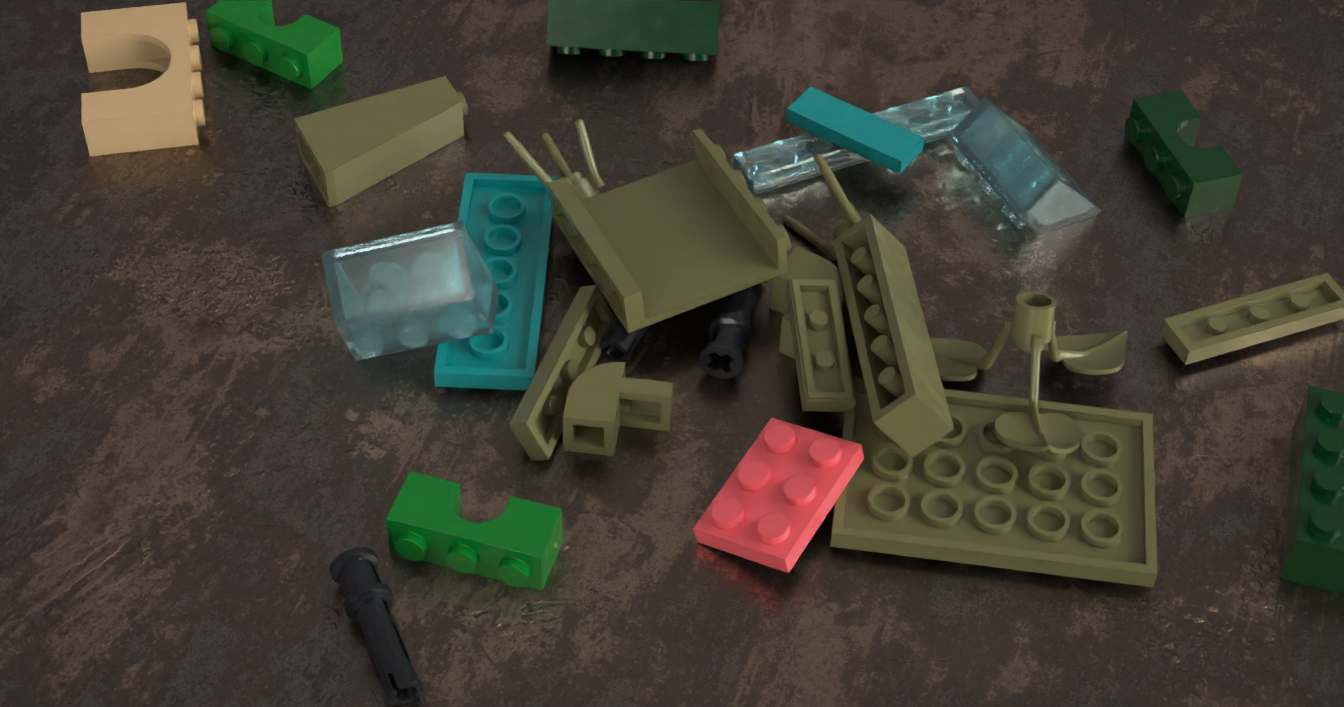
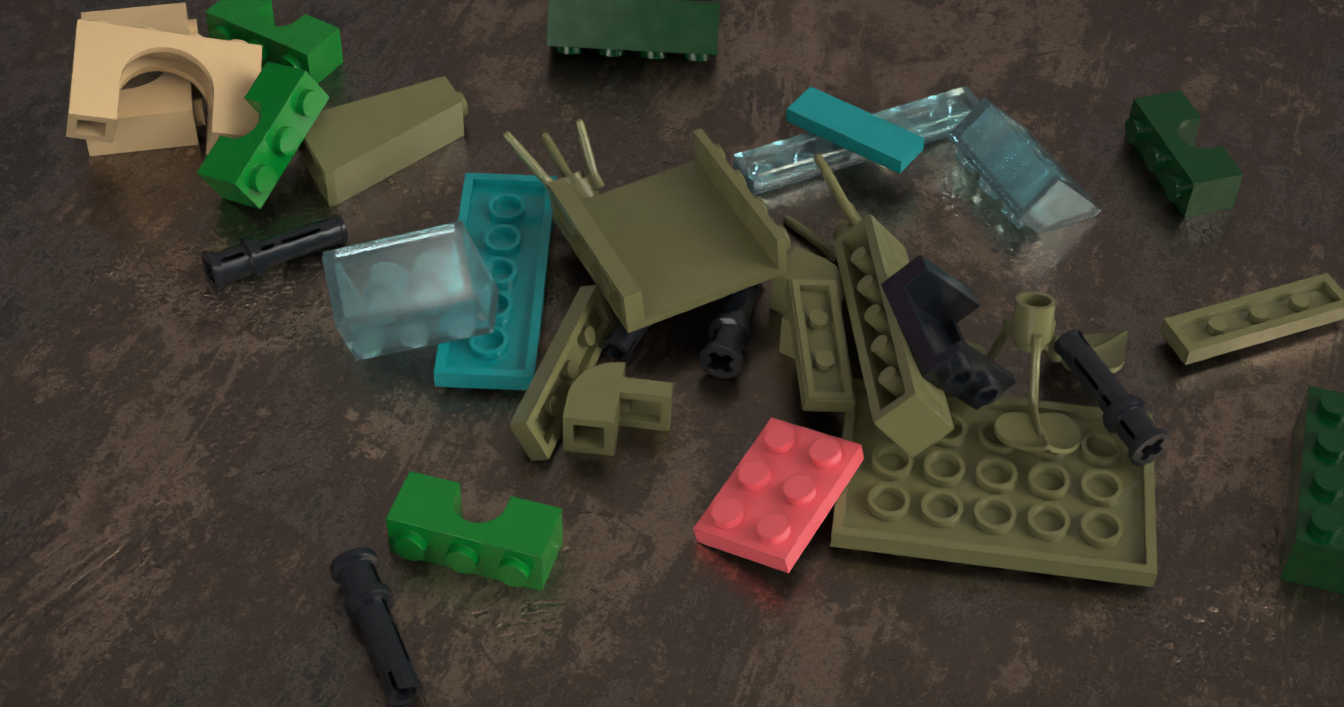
none -> tan arch [65,19,262,155]
none -> green arch [197,61,330,209]
none -> black pin [201,214,348,292]
none -> black panel [881,255,1016,410]
none -> black pin [1053,329,1172,466]

